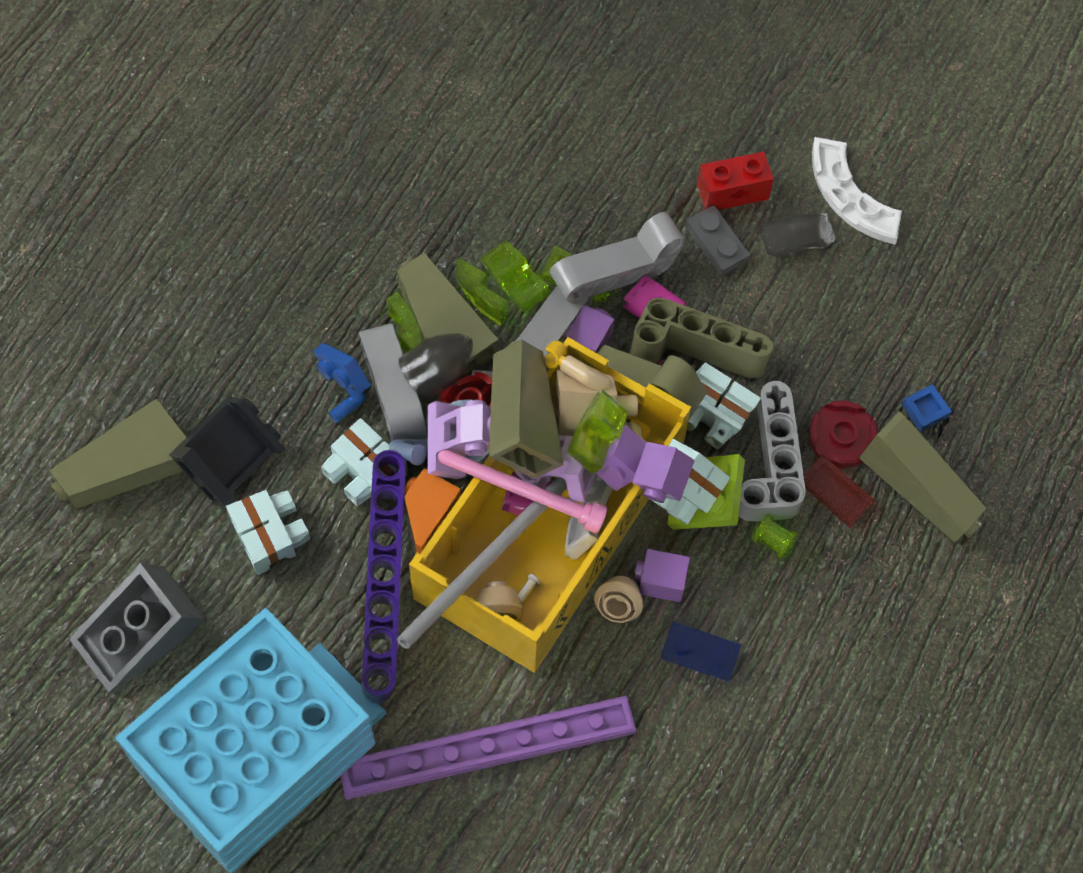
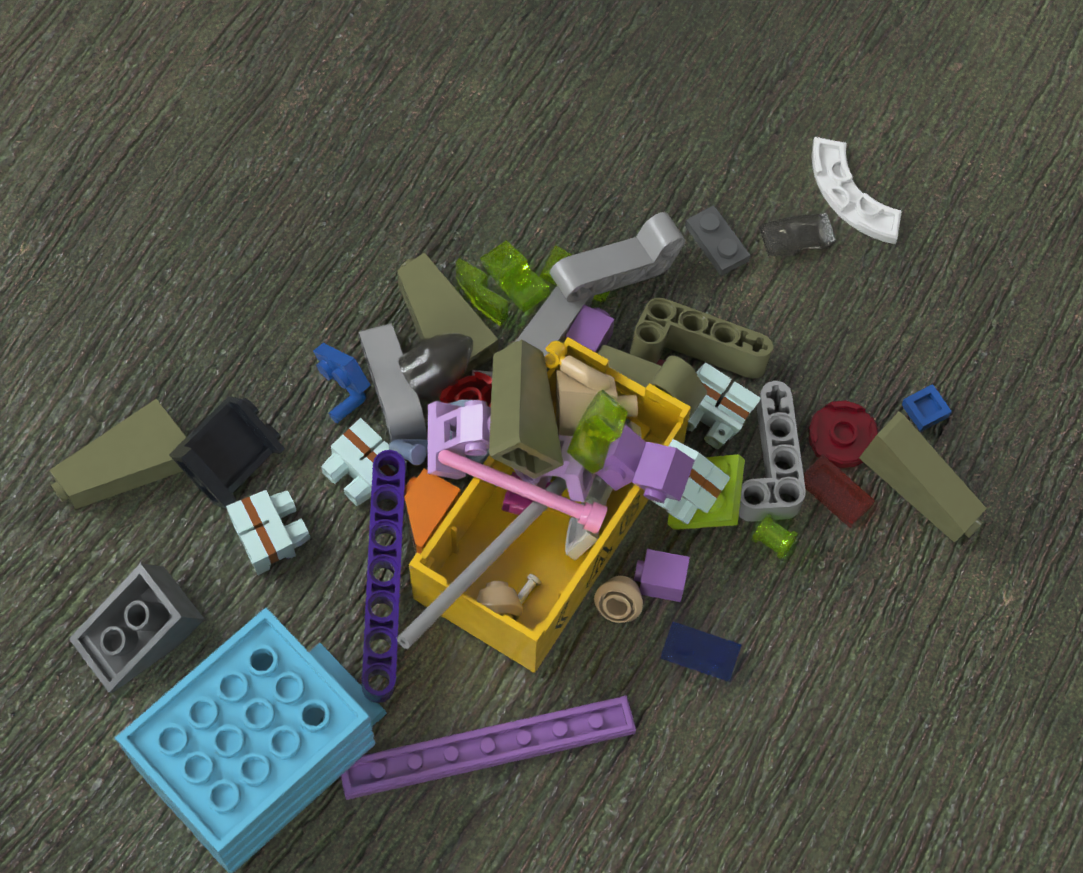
clear neon green slope [386,292,424,370] -> none
dark pink piece [623,275,687,319] -> none
red brick [697,151,774,210] -> none

